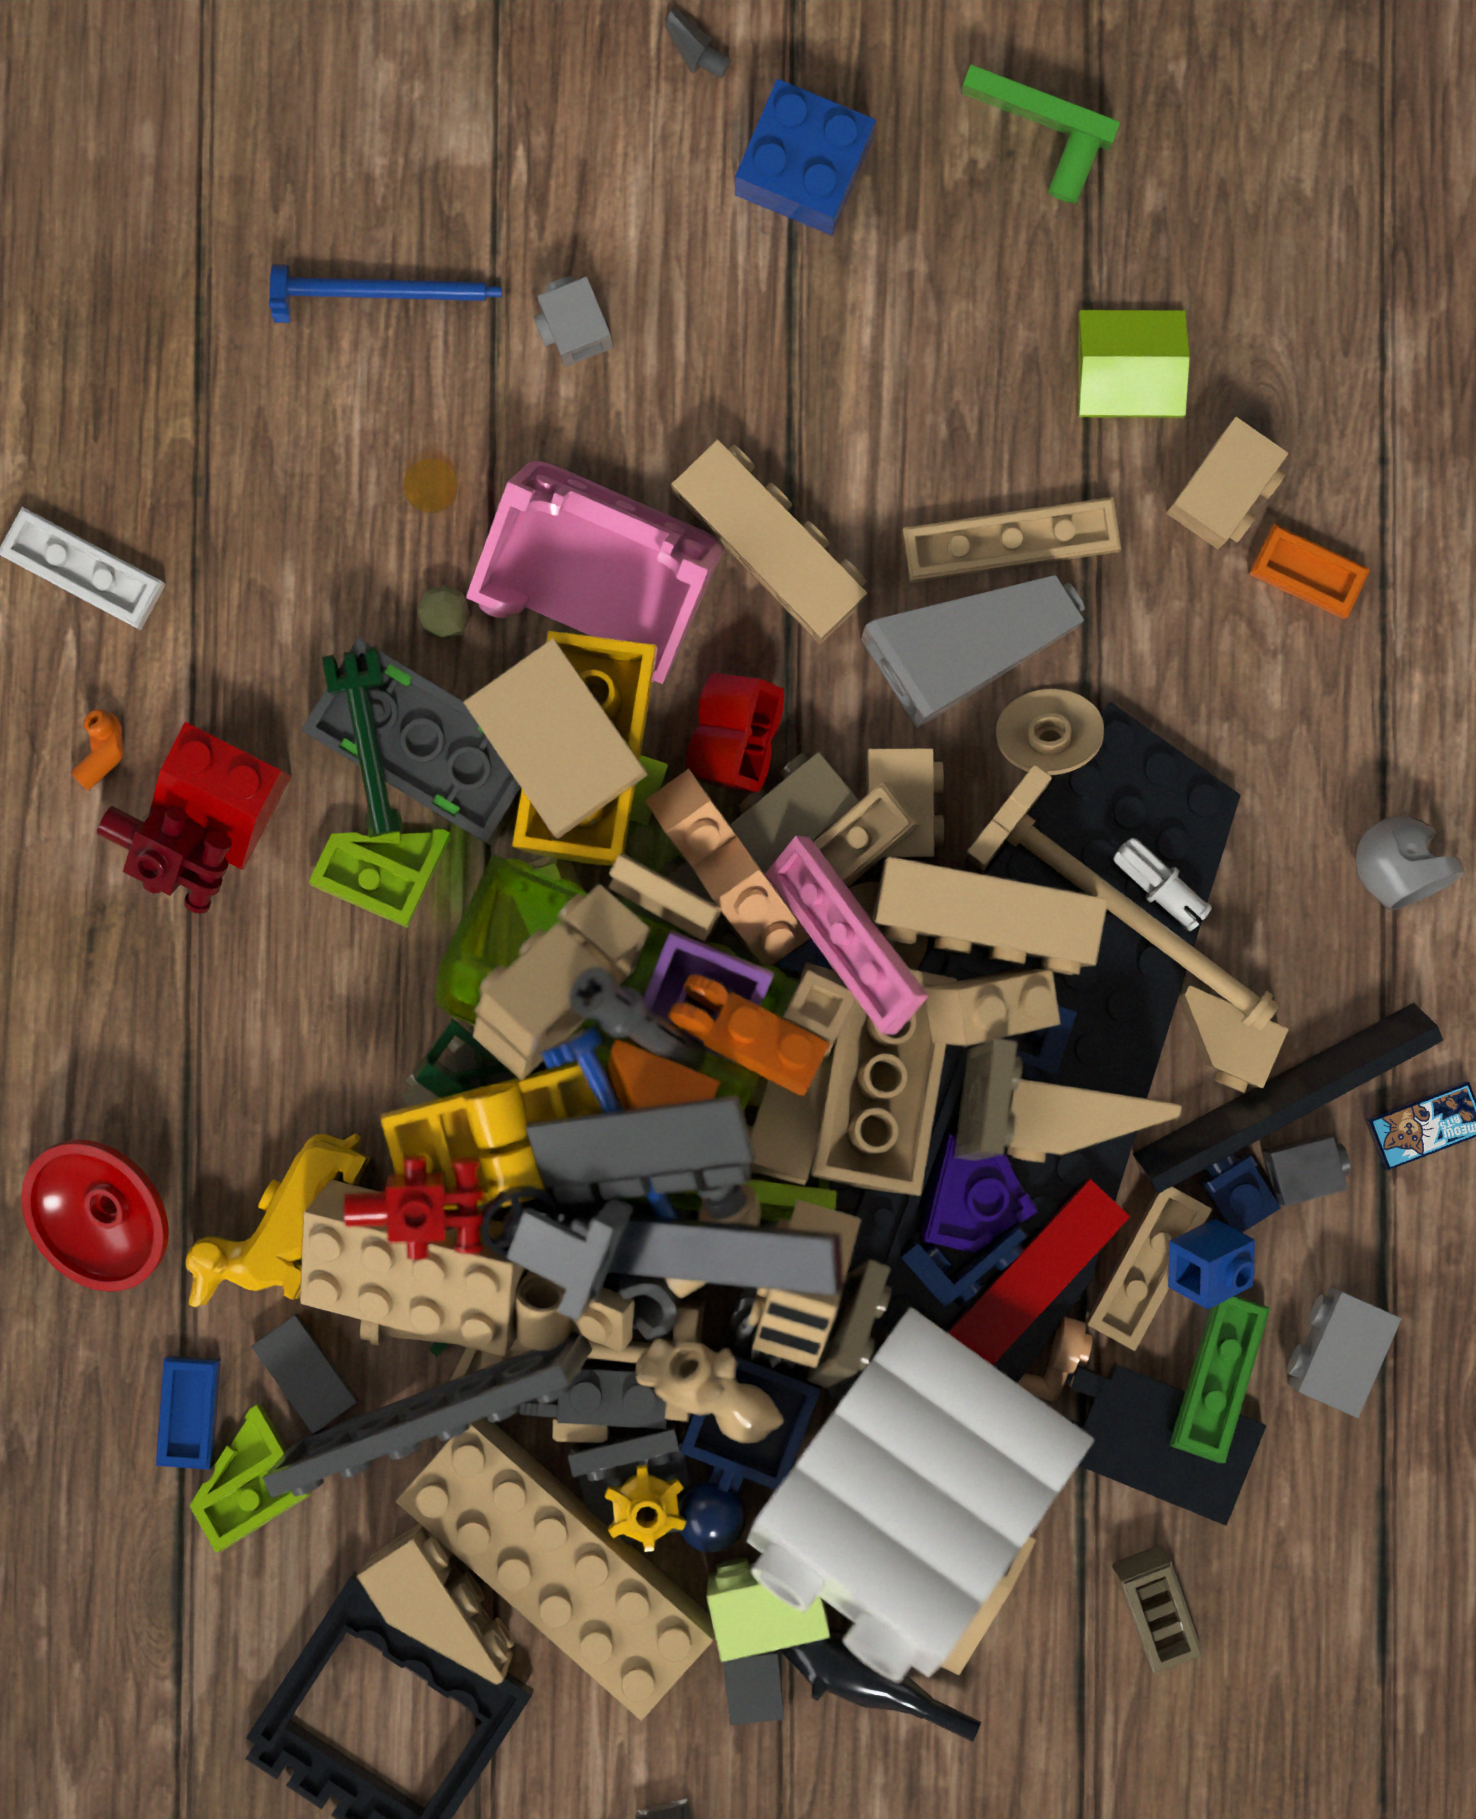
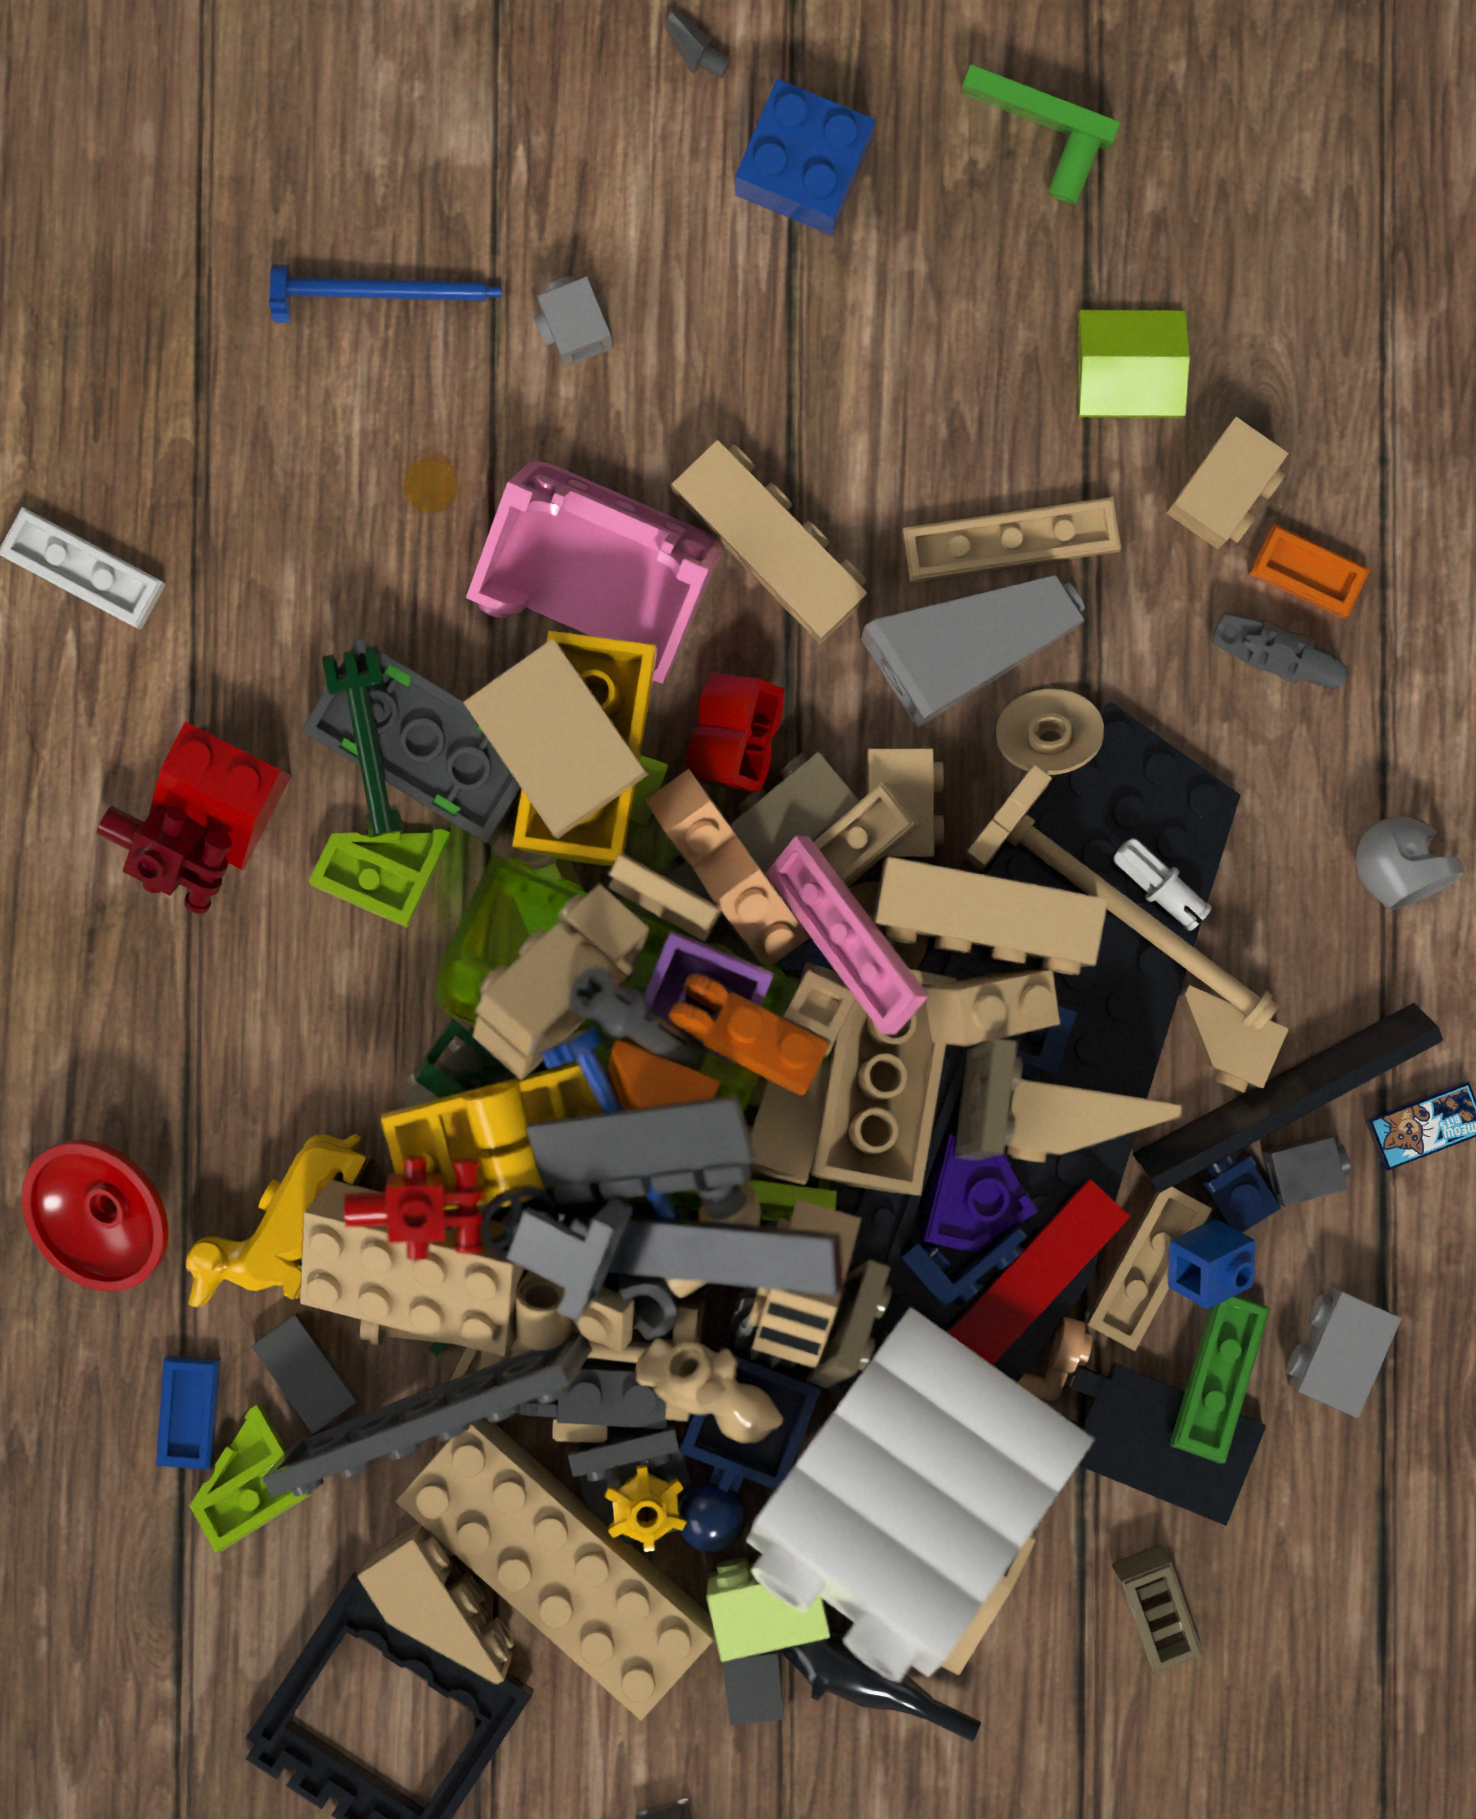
orange arm [70,709,124,791] -> none
olive tile [417,584,472,640] -> none
none -> dark grey hinge [1211,612,1349,690]

